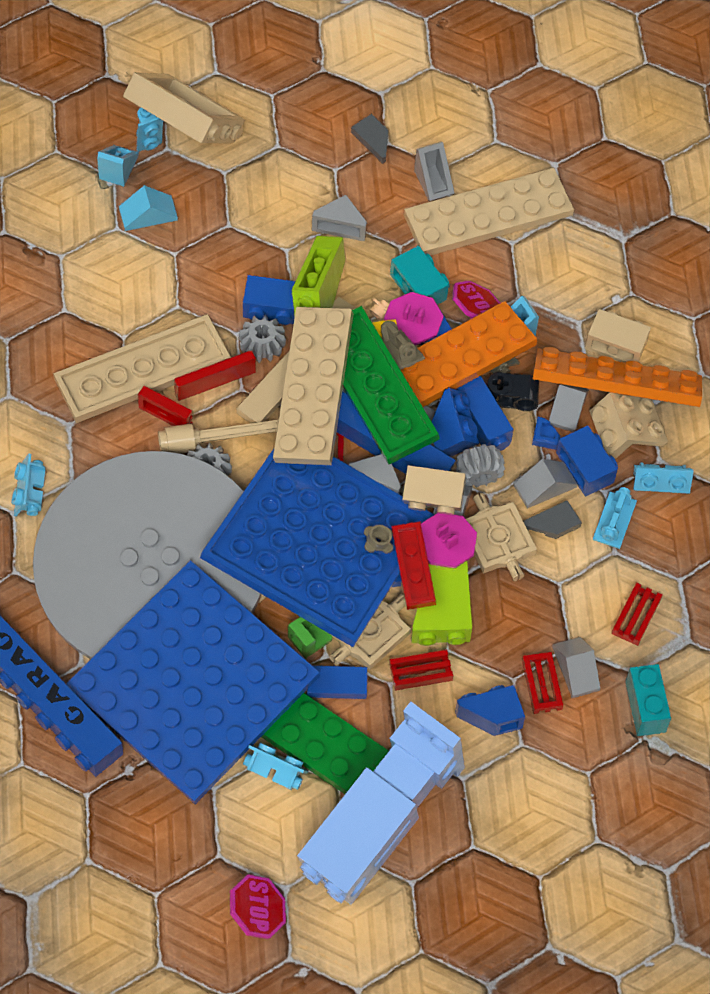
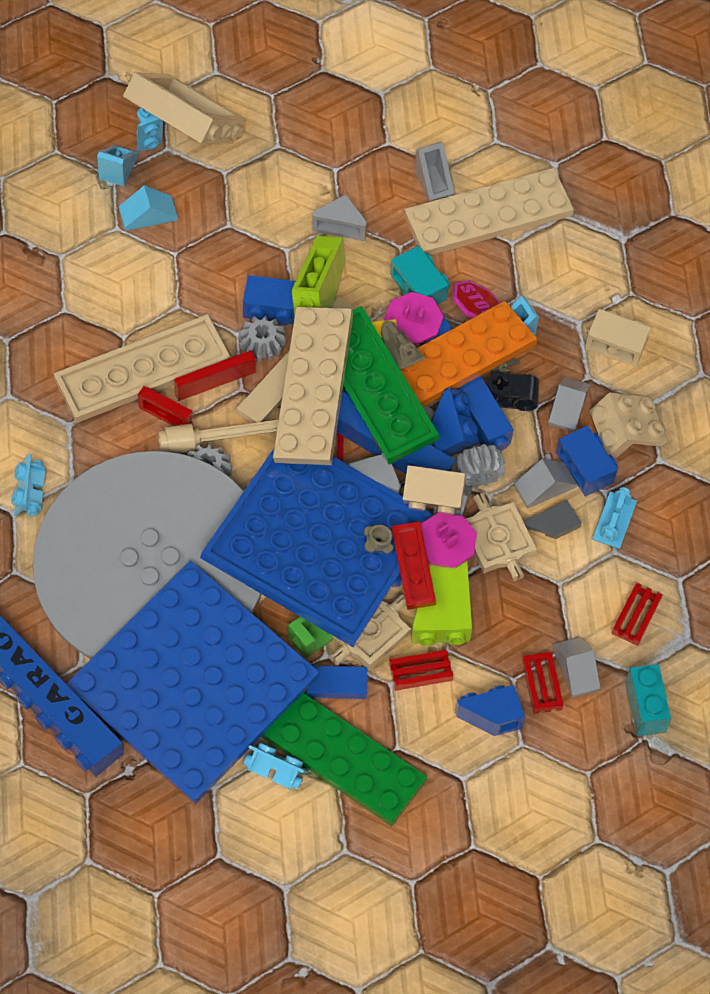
piece [230,874,286,939] -> none
light blue brick [297,702,465,905] -> none
dark grey tile [351,114,389,164] -> none
light nougat plate [369,298,389,321] -> none
blue tile [532,416,561,450] -> none
orange plate [533,347,702,407] -> none
medium azure hinge [633,462,694,494] -> none

